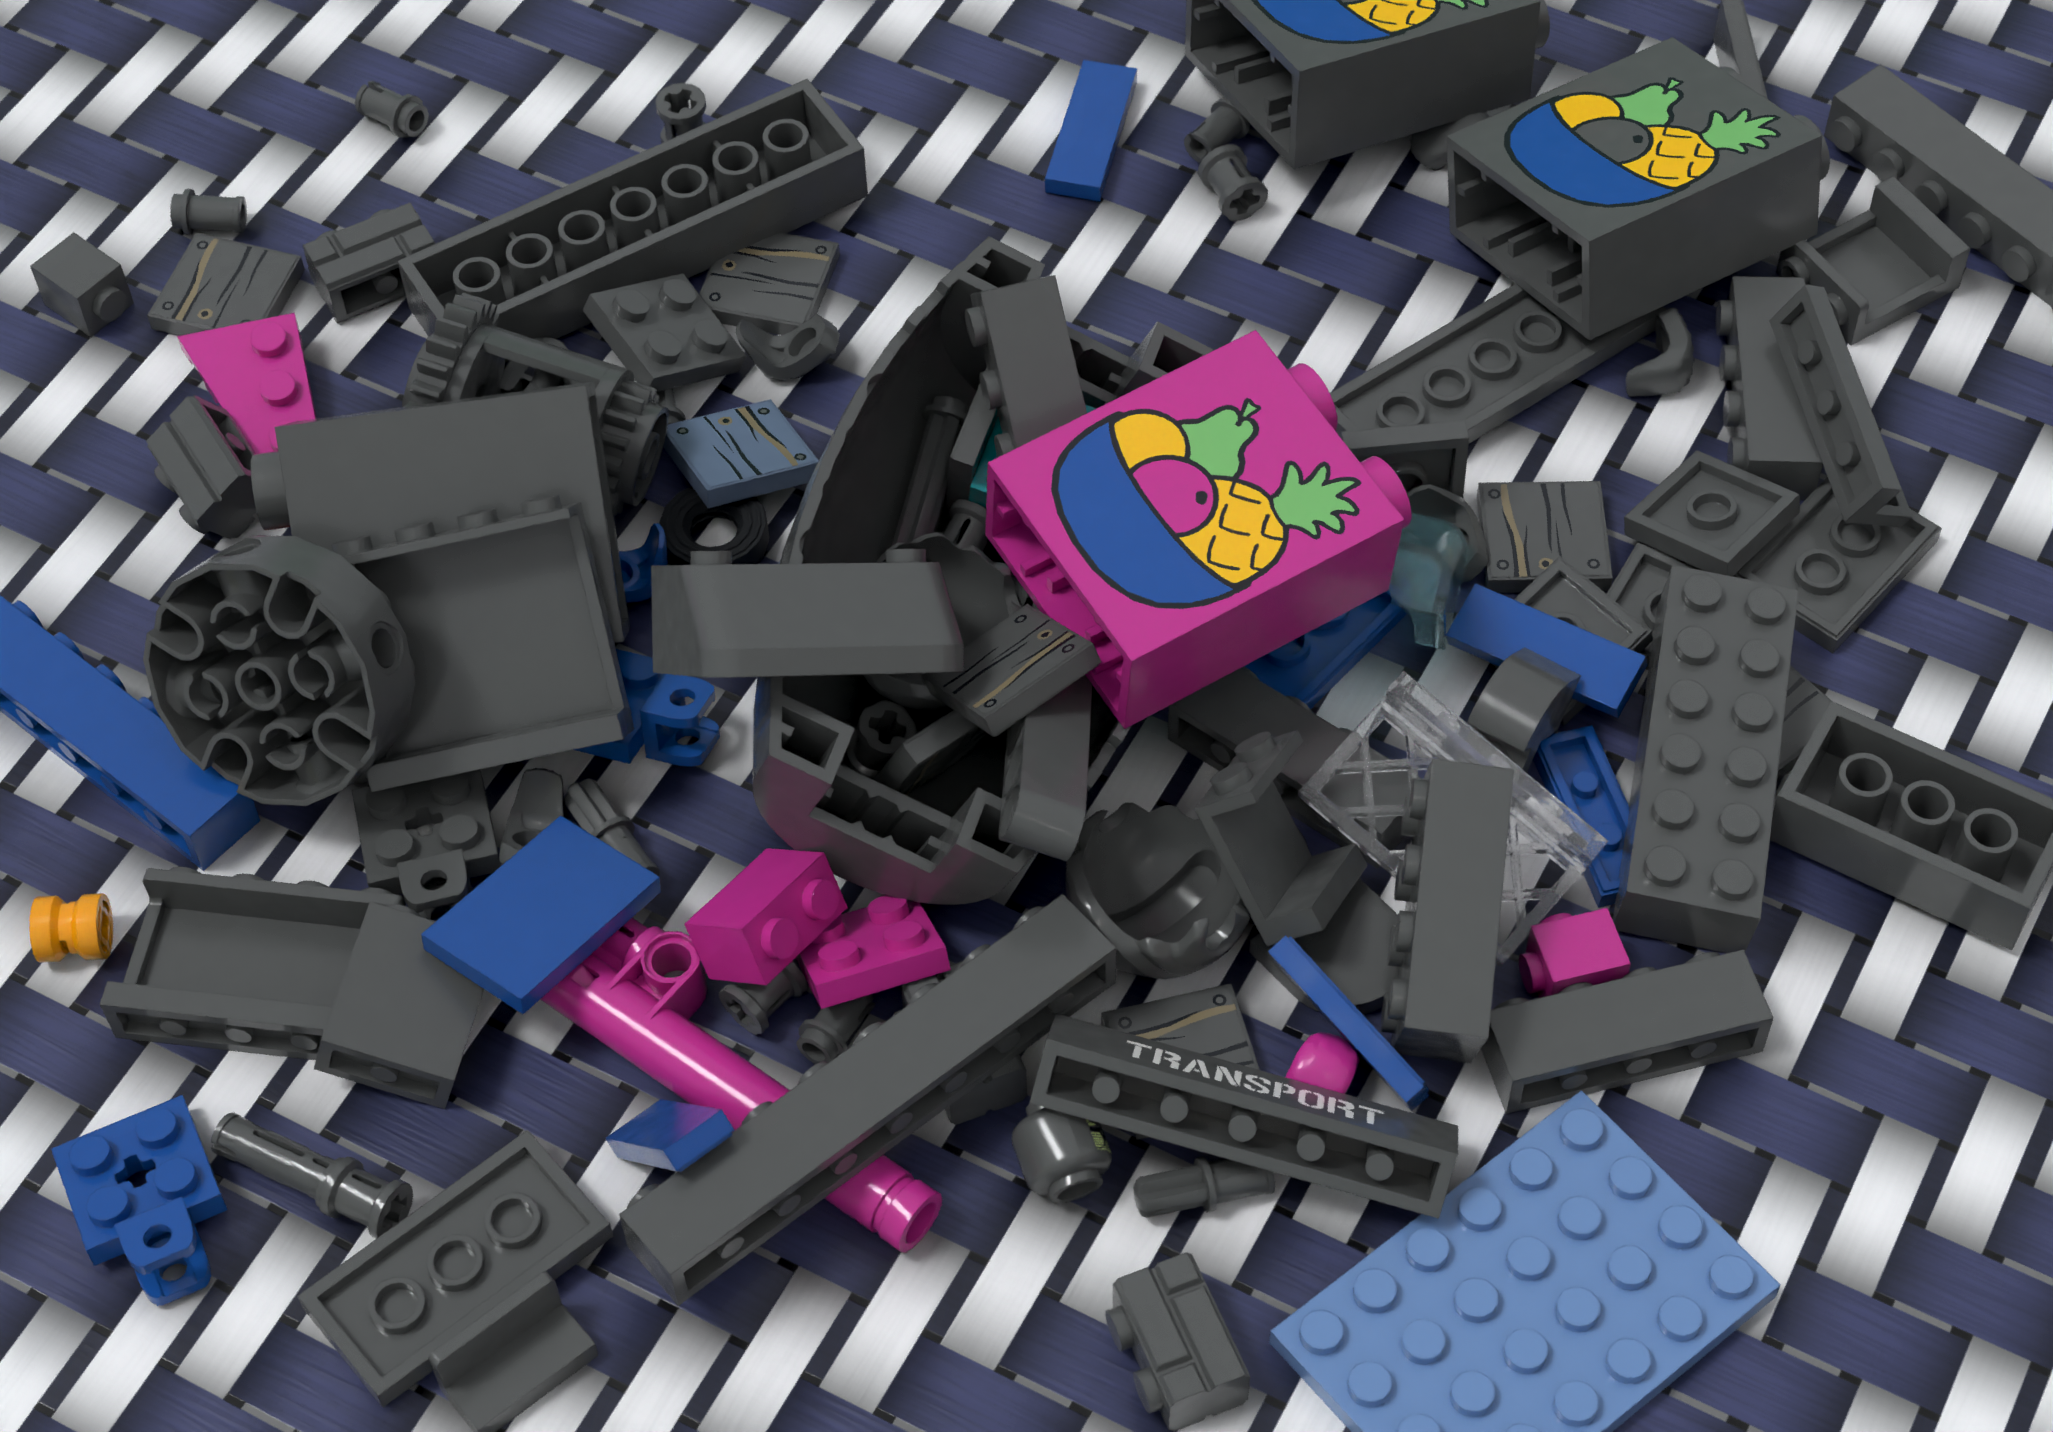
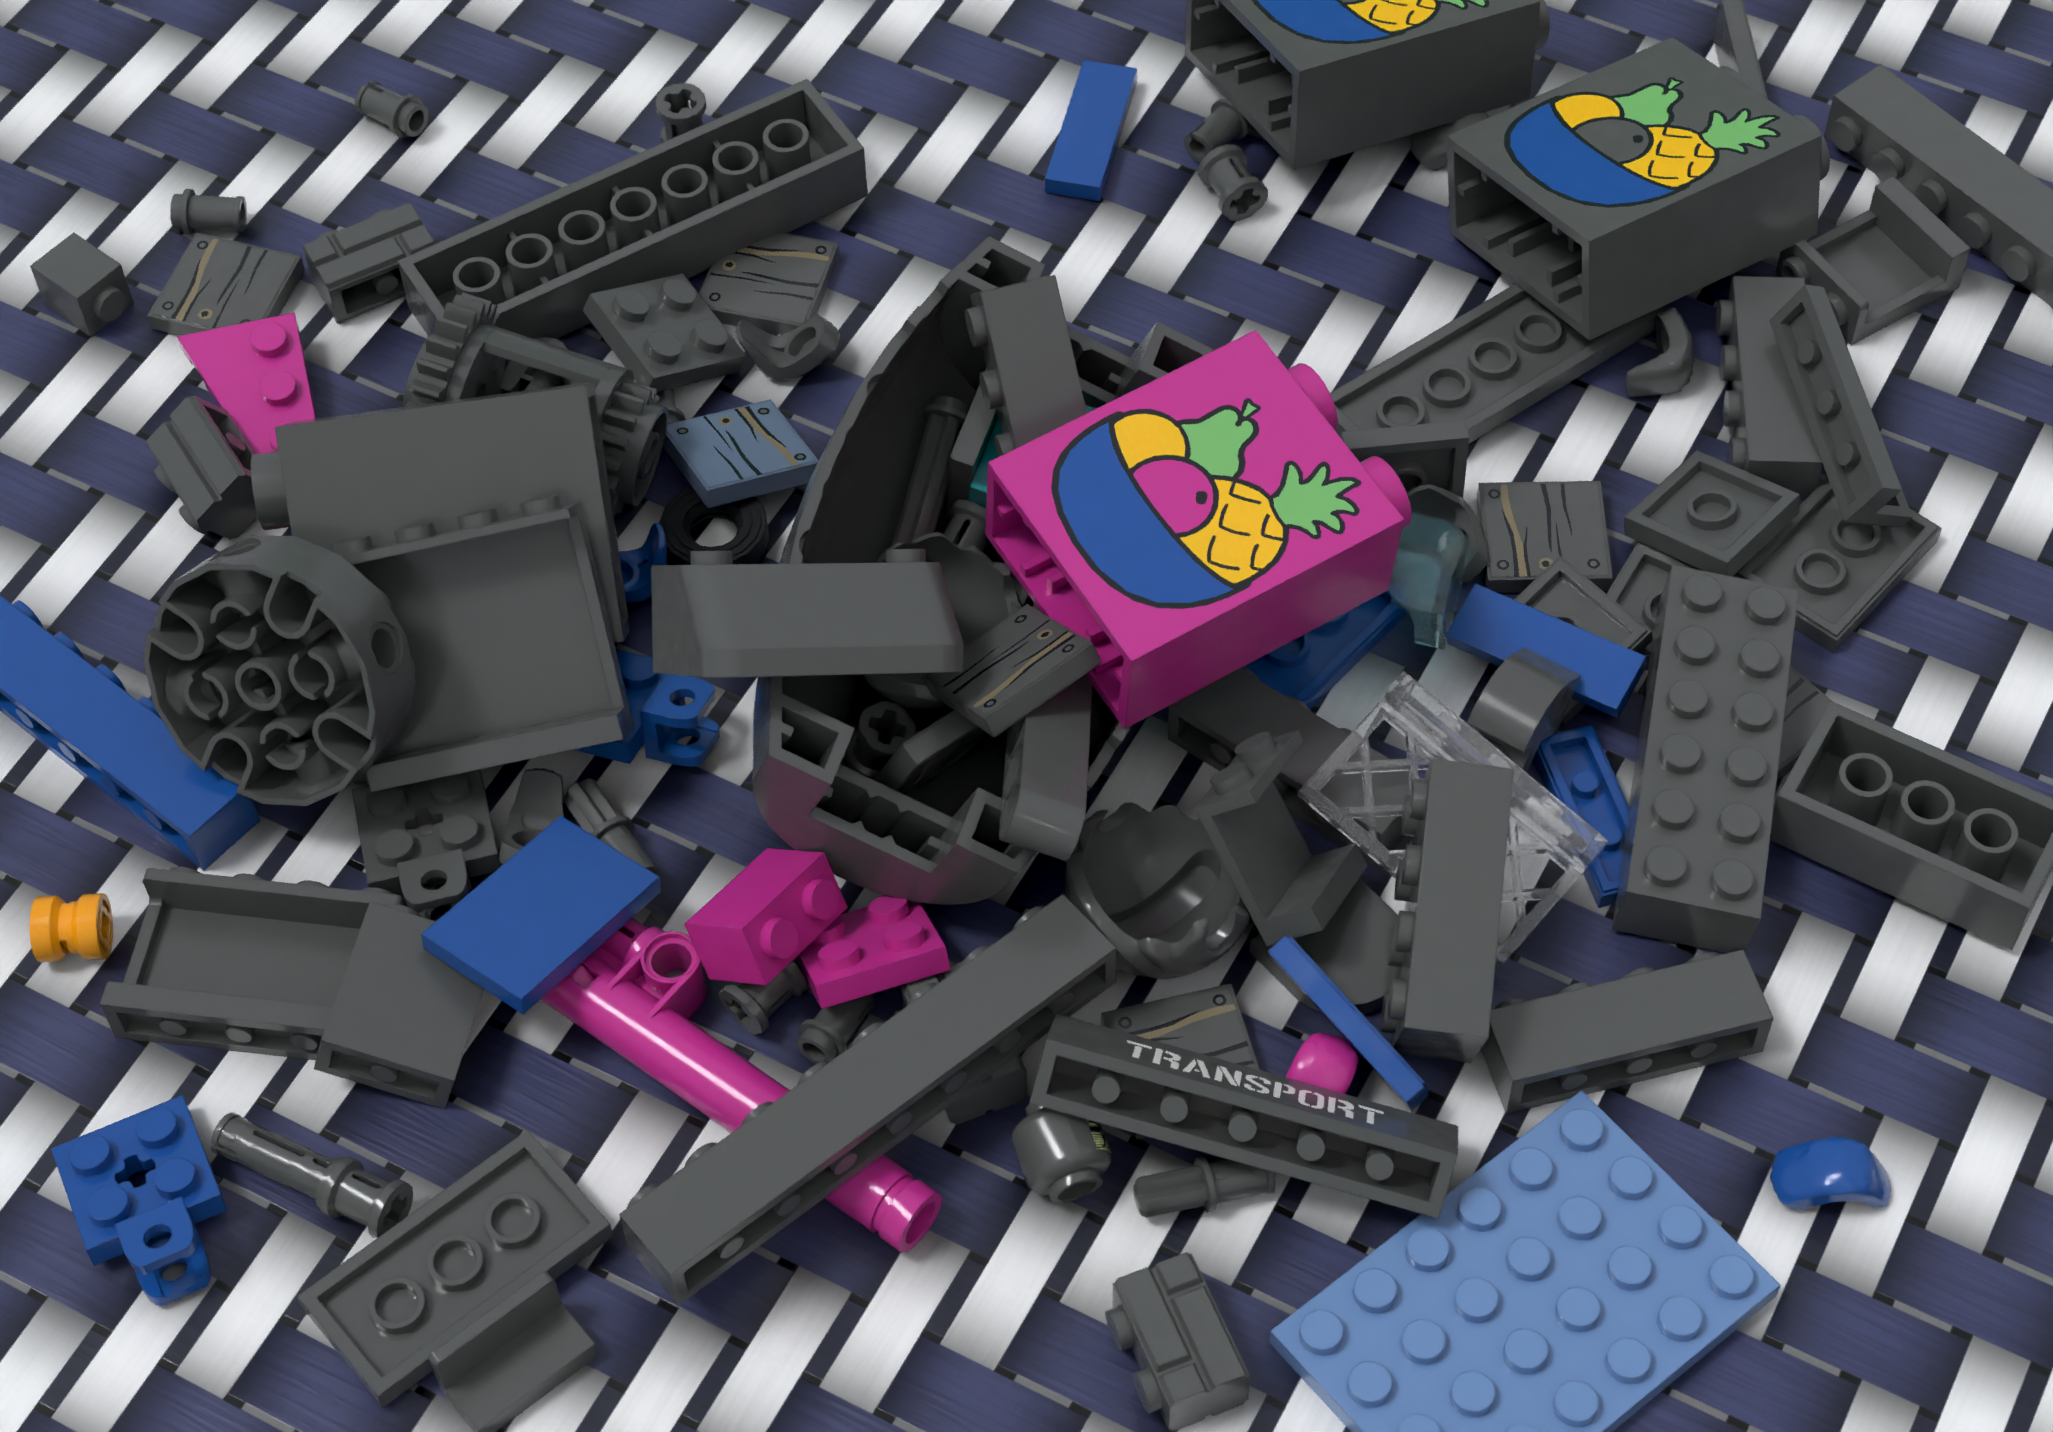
blue tile [605,1099,734,1172] -> none
dark pink brick [1519,908,1631,998] -> none
none -> blue hair [1770,1137,1892,1210]

